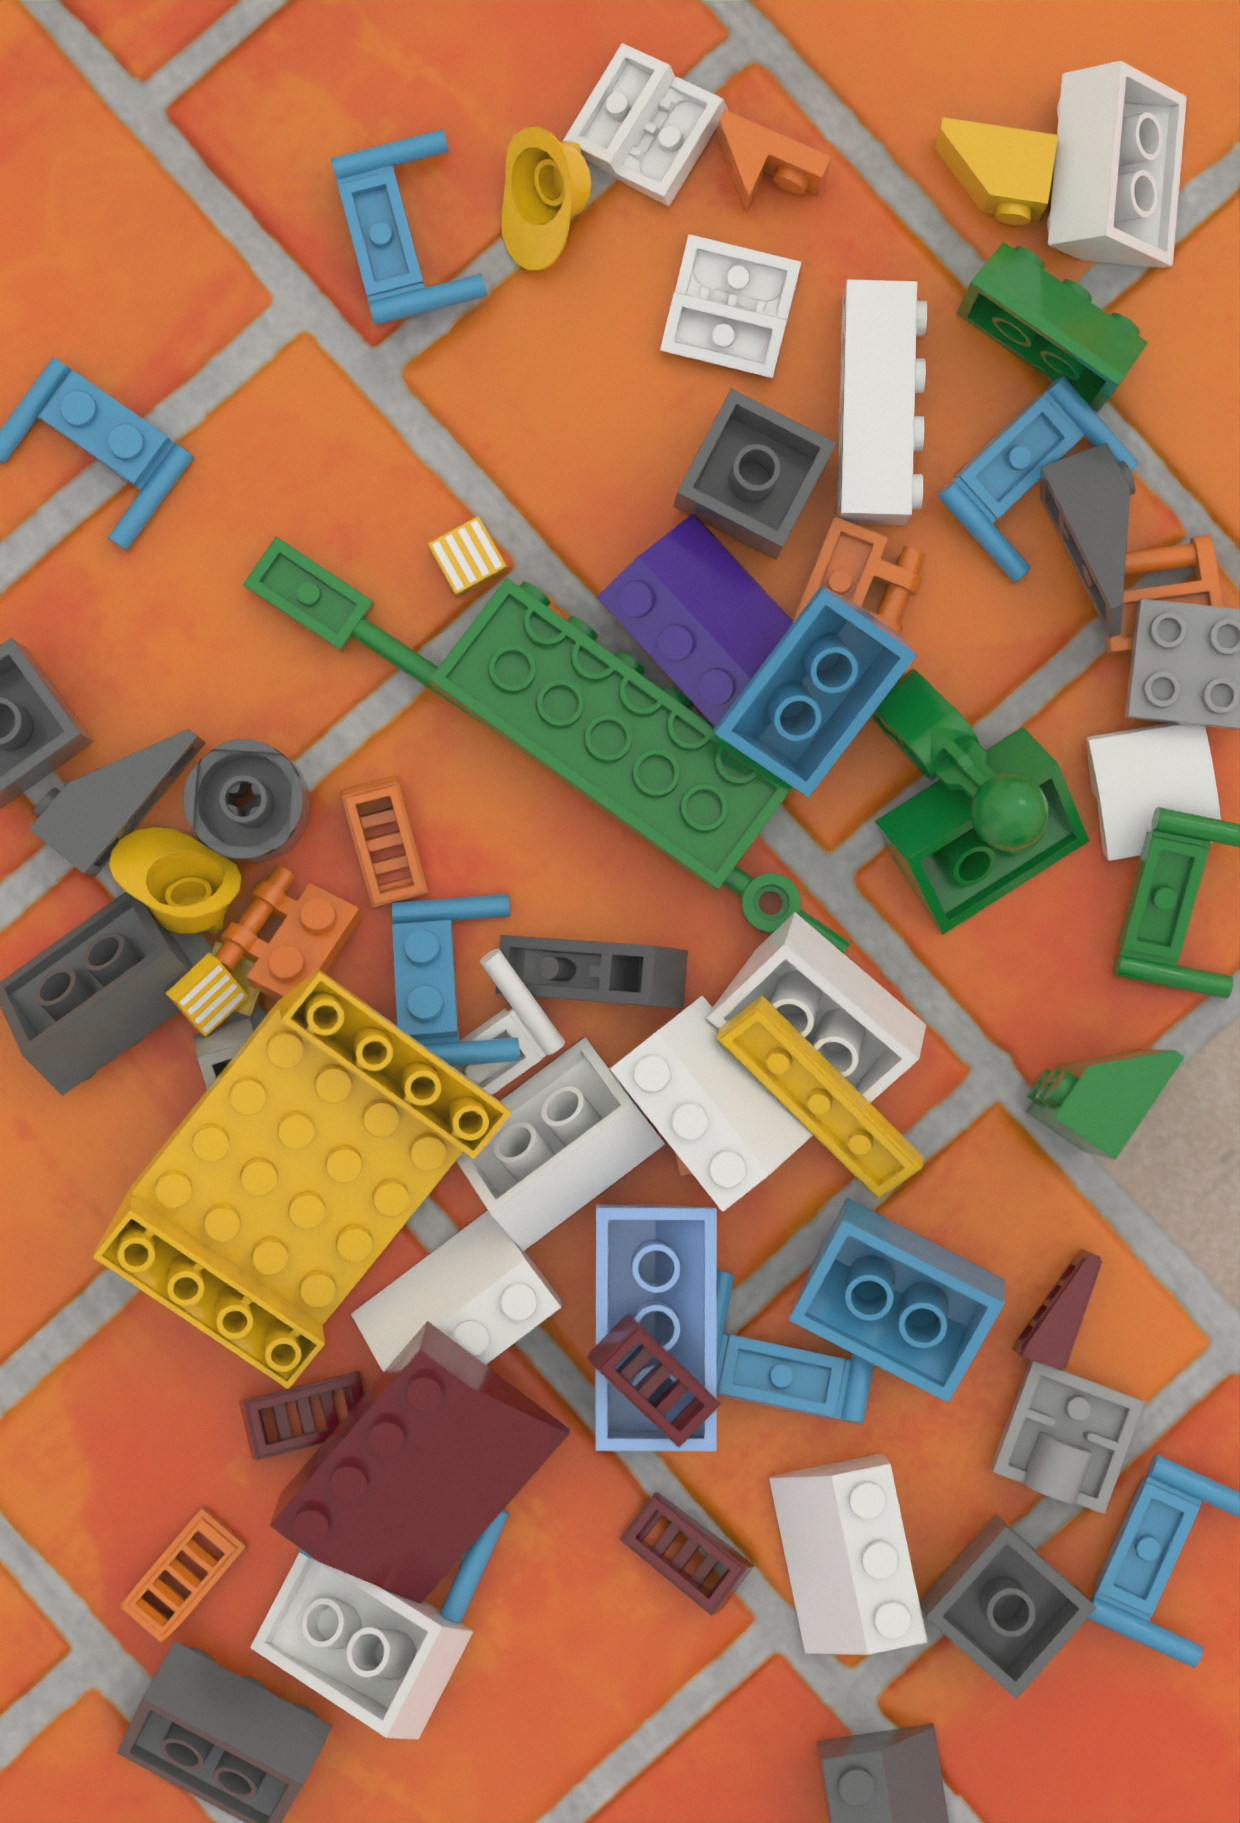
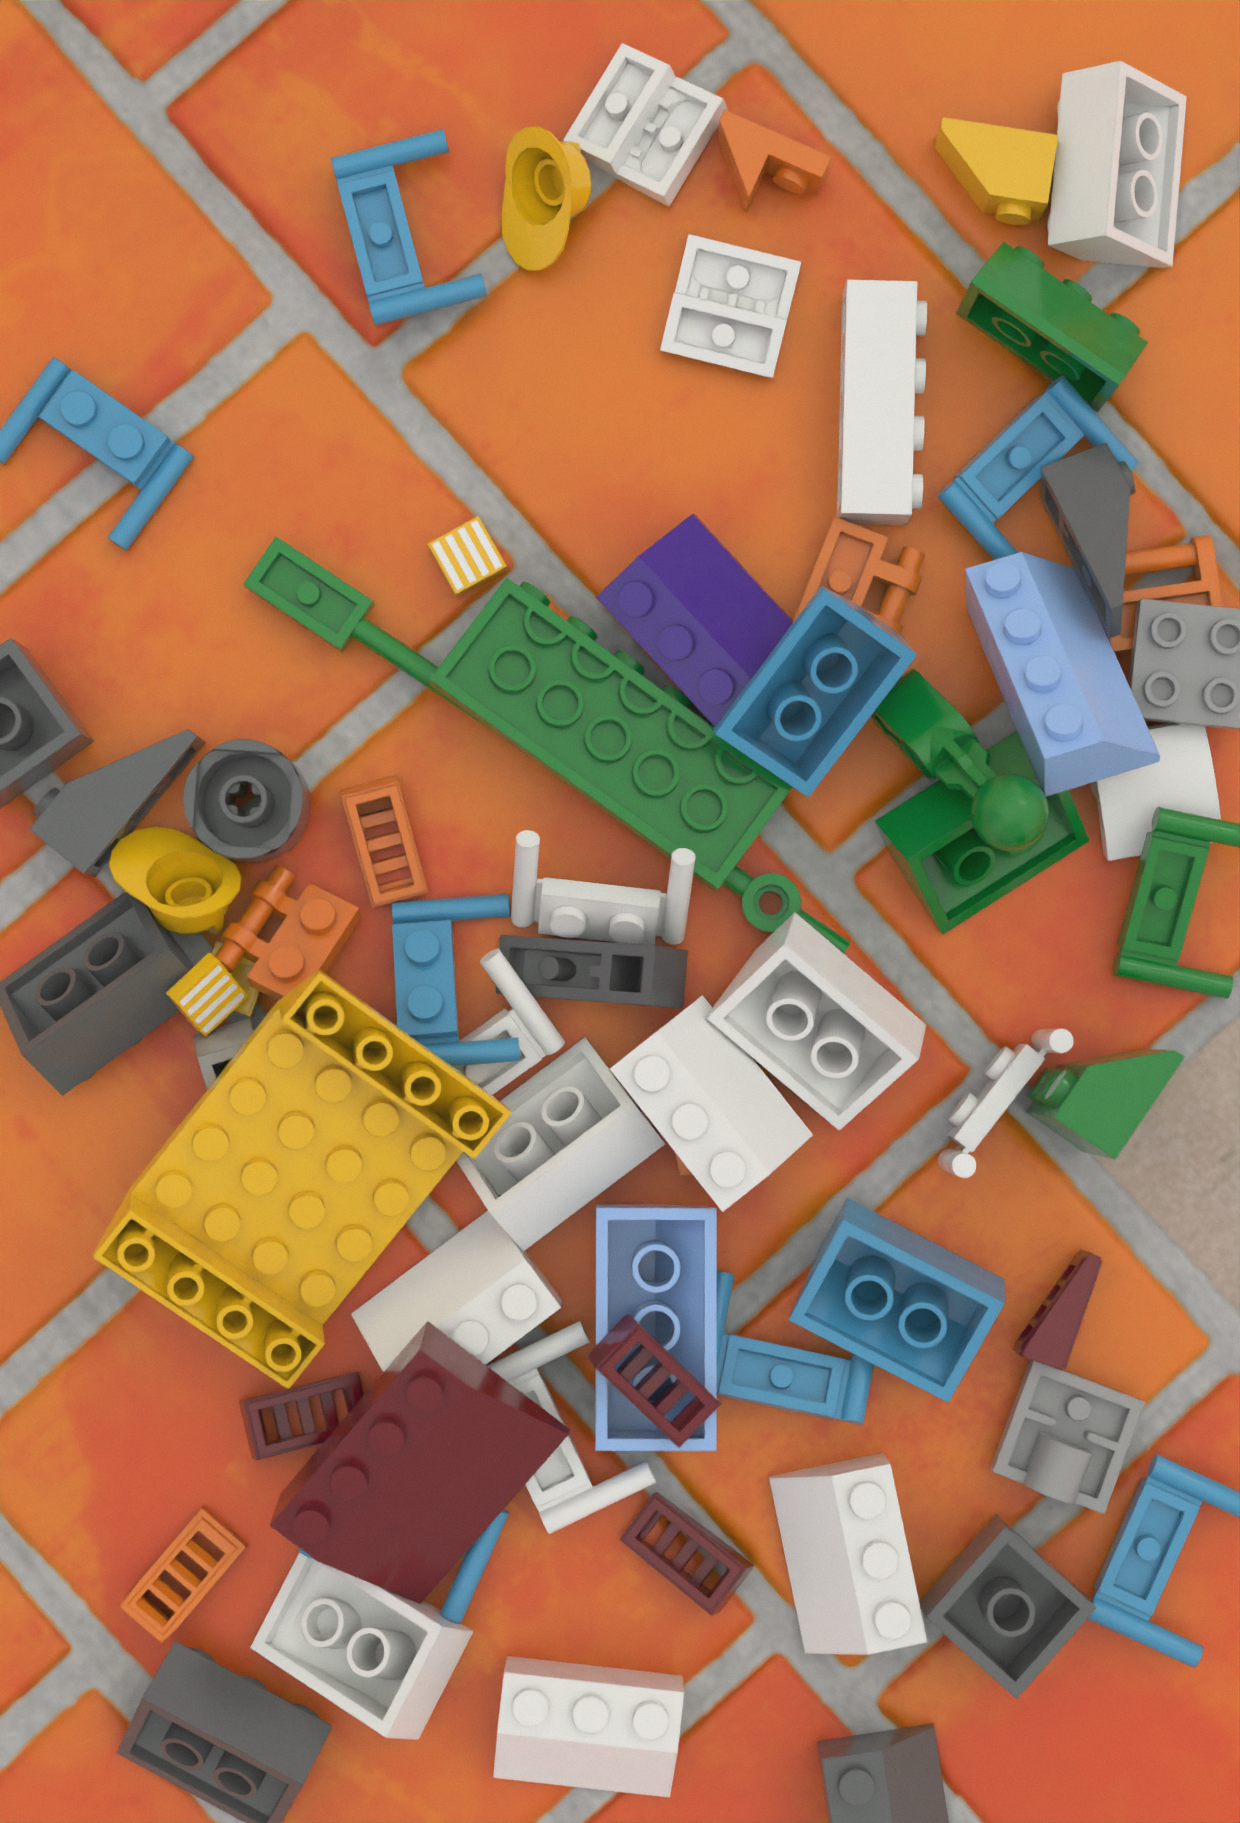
dark grey brick [673,388,836,560] -> none
yellow tile [716,995,924,1199] -> none
none -> white plate [487,1321,657,1534]
none -> white slope [493,1656,684,1798]
none -> white plate [511,830,696,945]
none -> white plate [938,1029,1074,1178]
none -> light blue slope [965,552,1160,796]

